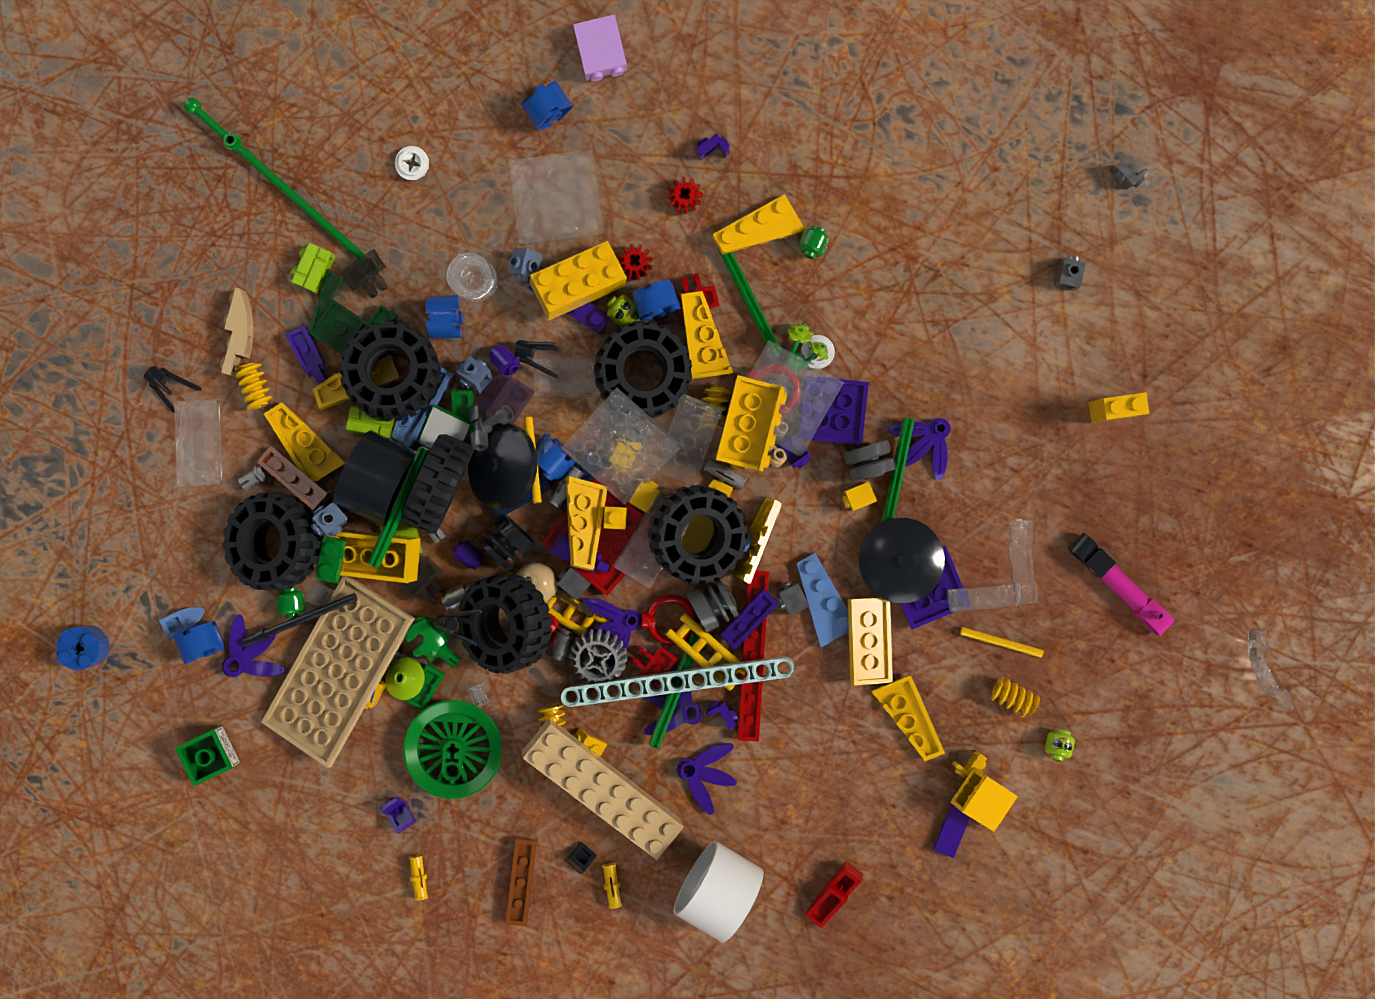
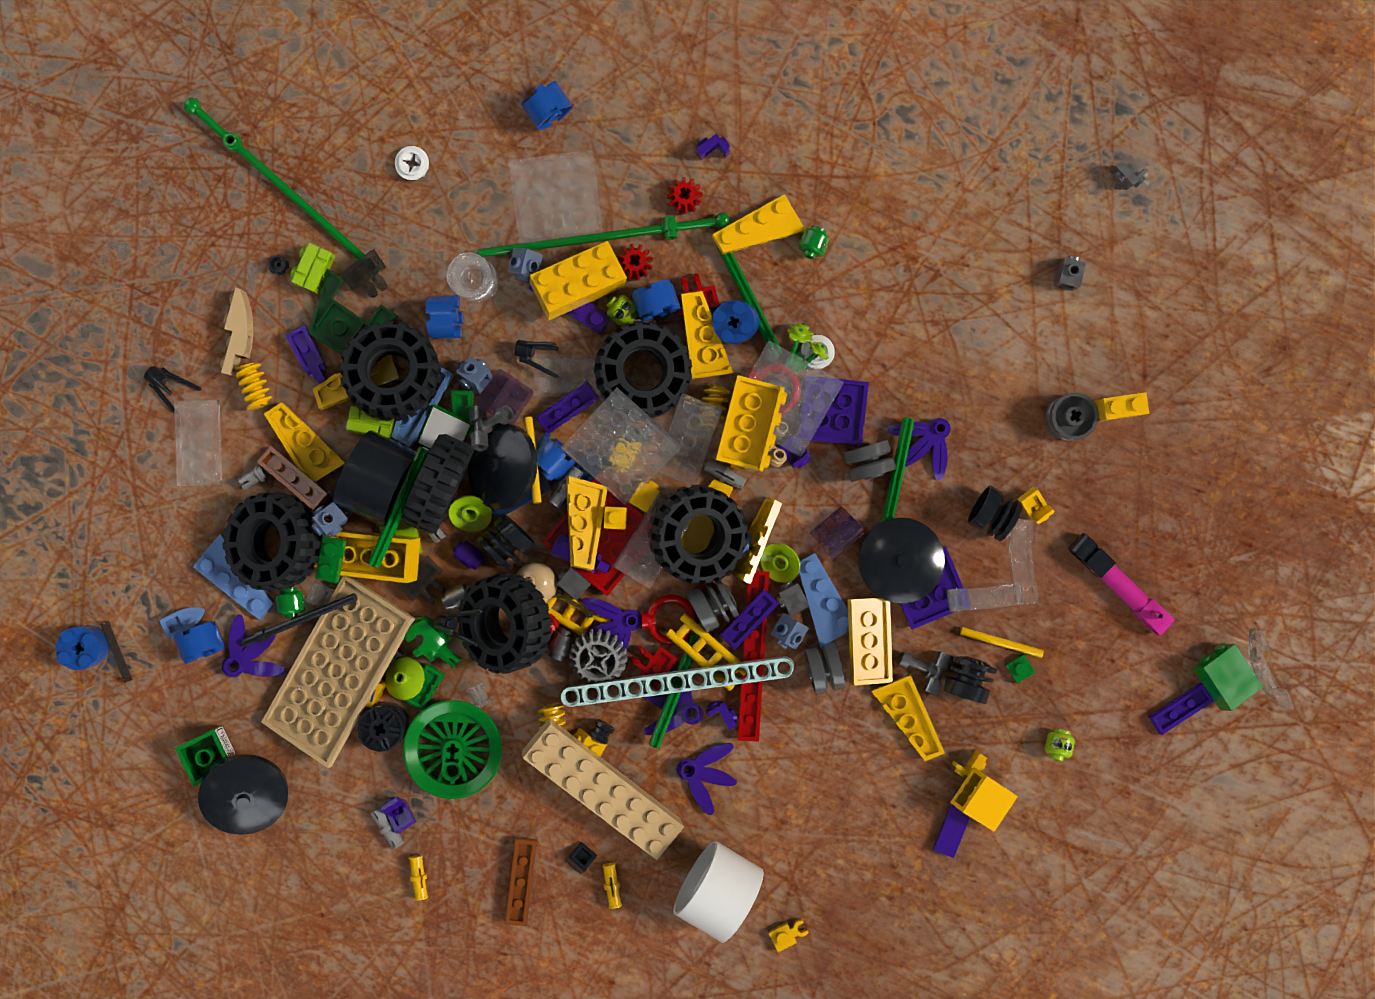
dark purple brick [489,345,520,376] -> none
lavender brick [573,15,627,81] -> none
red slope [804,861,863,928] -> none
yellow brick [842,482,877,511] -> none
yellow piece [991,676,1040,717] -> none
none -> clear smoke bar [100,621,133,683]
none -> medium blue wing [193,534,275,620]
none -> black dish [198,754,288,835]
none -> black plate [268,254,289,276]
none -> black wheel [357,701,410,752]
none -> light grey pin [370,806,404,850]
none -> lime dish [449,496,492,532]
none -> green bar [477,212,729,257]
none -> dark purple tile [535,380,600,434]
none -> black wheel [588,719,615,744]
none -> blue brick [713,300,760,344]
none -> lime dish [760,543,800,583]
none -> yellow plate [768,918,809,952]
none -> sand blue brick [770,612,809,650]
none -> dark grey wheel [804,642,845,695]
none -> clear purple bracket [810,507,865,560]
none -> flat silver bar [898,650,953,696]
none -> black wheel [943,655,997,704]
none -> black wheel [967,485,1023,542]
none -> green plate [1005,654,1036,684]
none -> yellow bracket [1017,486,1055,524]
none -> dark grey wheel [1044,393,1099,441]
none -> dark purple tile [1148,682,1214,735]
none -> green brick [1193,643,1263,711]

